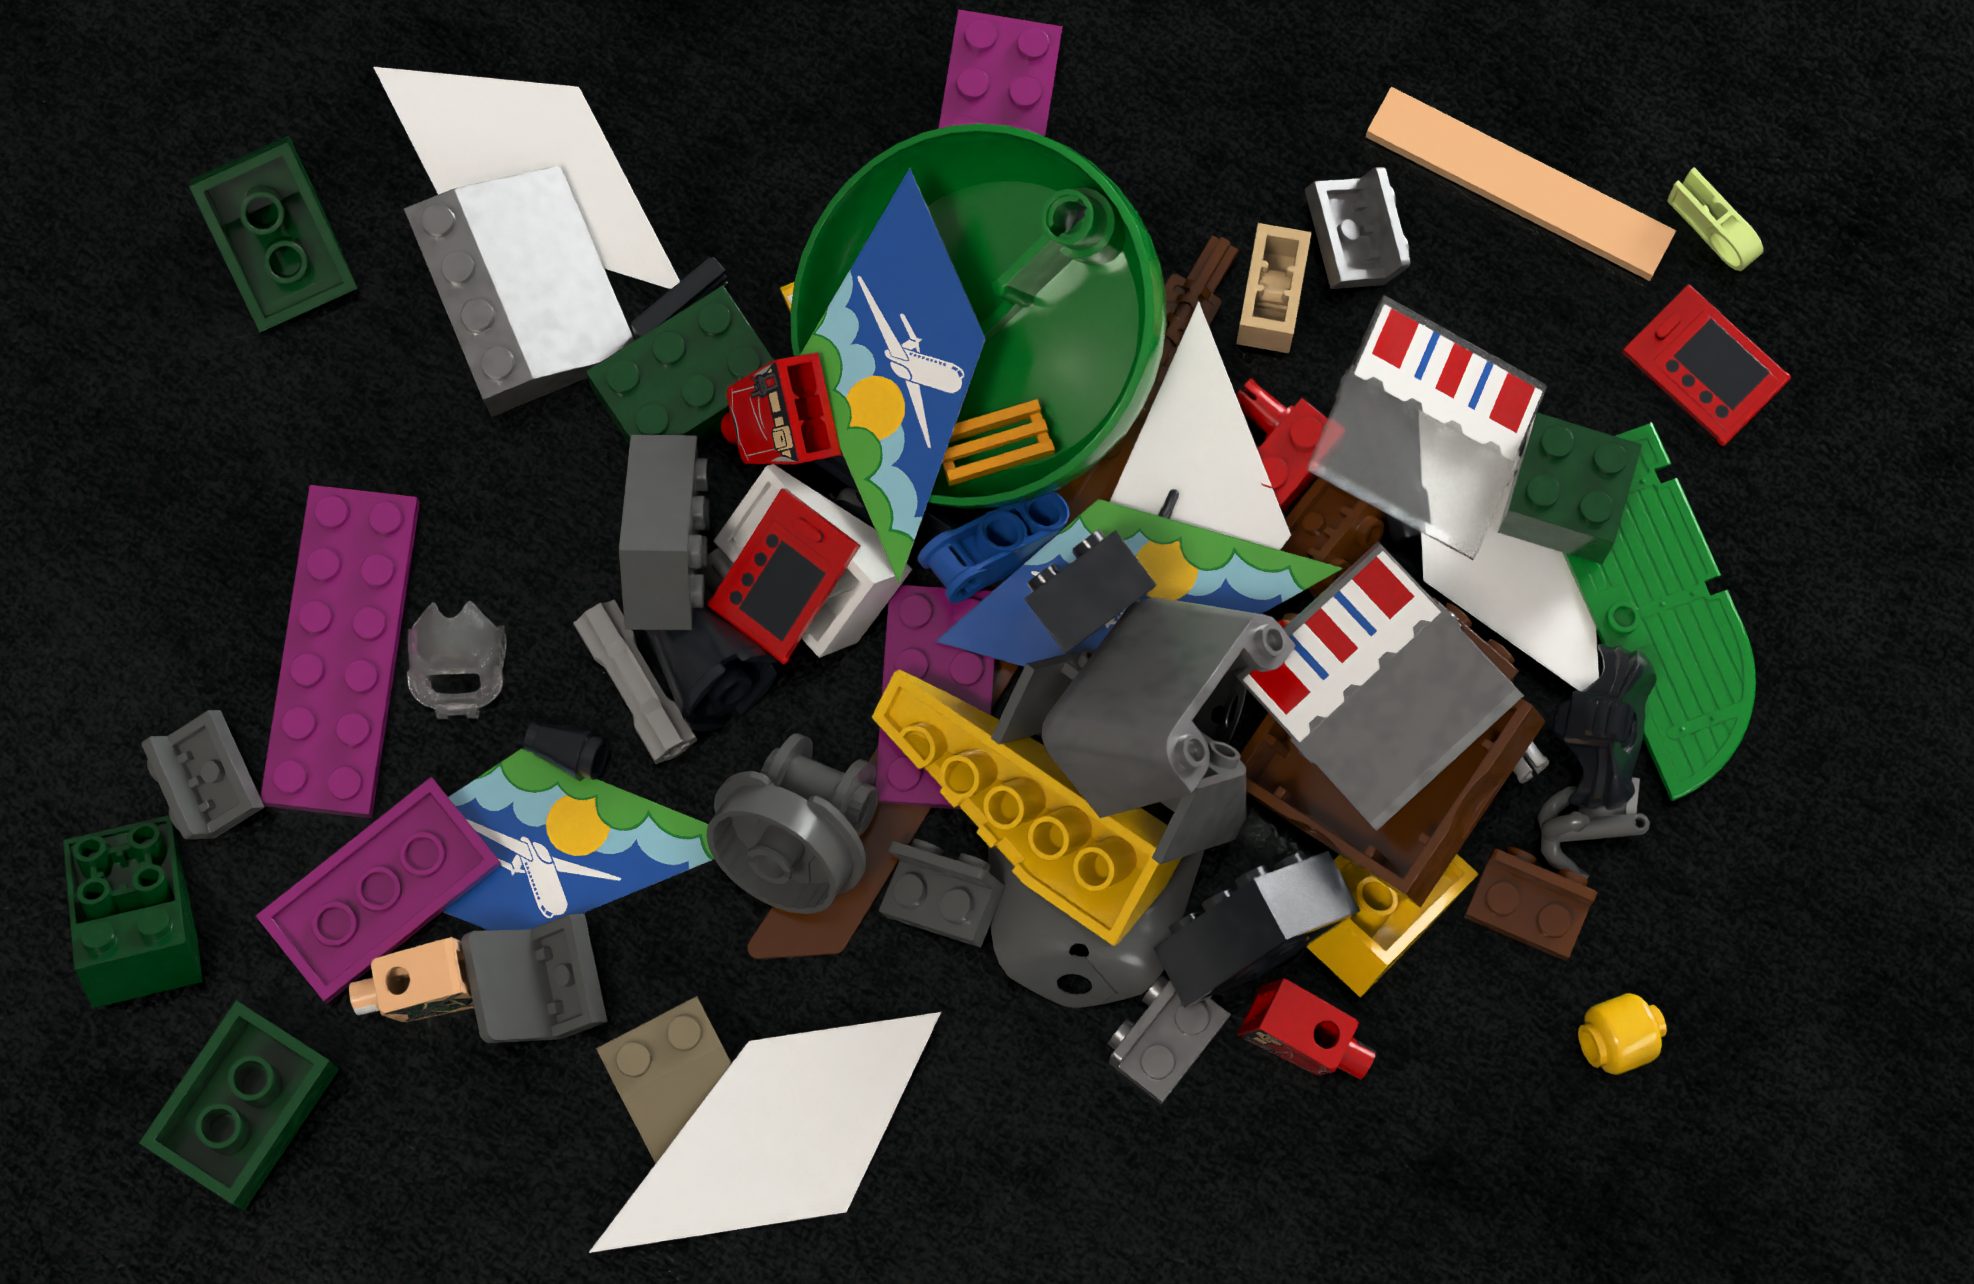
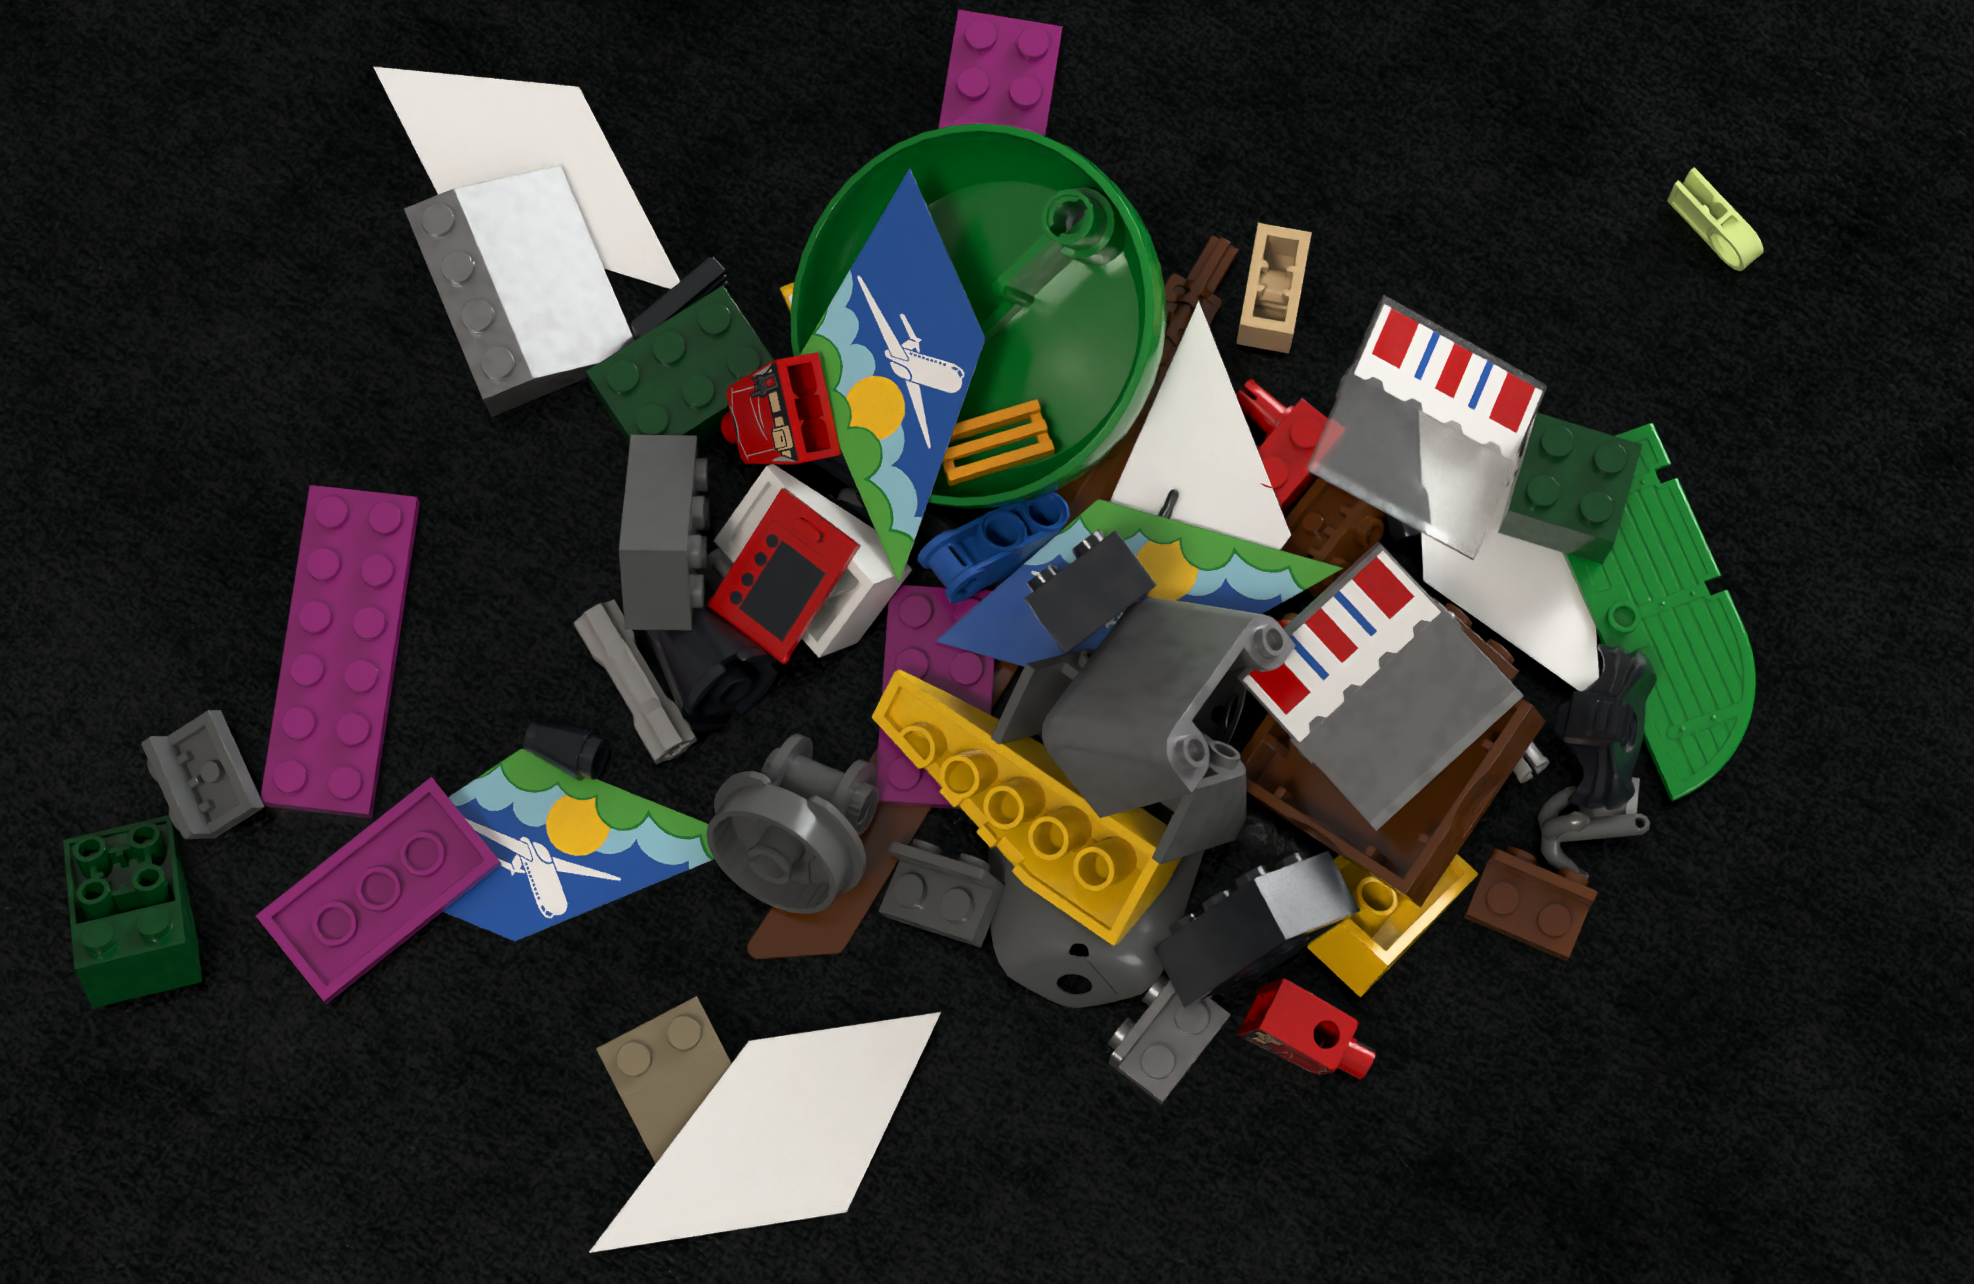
dark green brick [139,1000,339,1211] -> none
dark green slope [189,136,358,332] -> none
light nougat torso [349,937,474,1022] -> none
clear helmet [407,601,506,719] -> none
dark grey bracket [461,914,608,1043] -> none
flat silver bracket [1305,167,1410,289] -> none
light nougat tile [1366,87,1676,281] -> none
yellow head [1578,993,1667,1075] -> none
red container [1622,284,1791,446] -> none

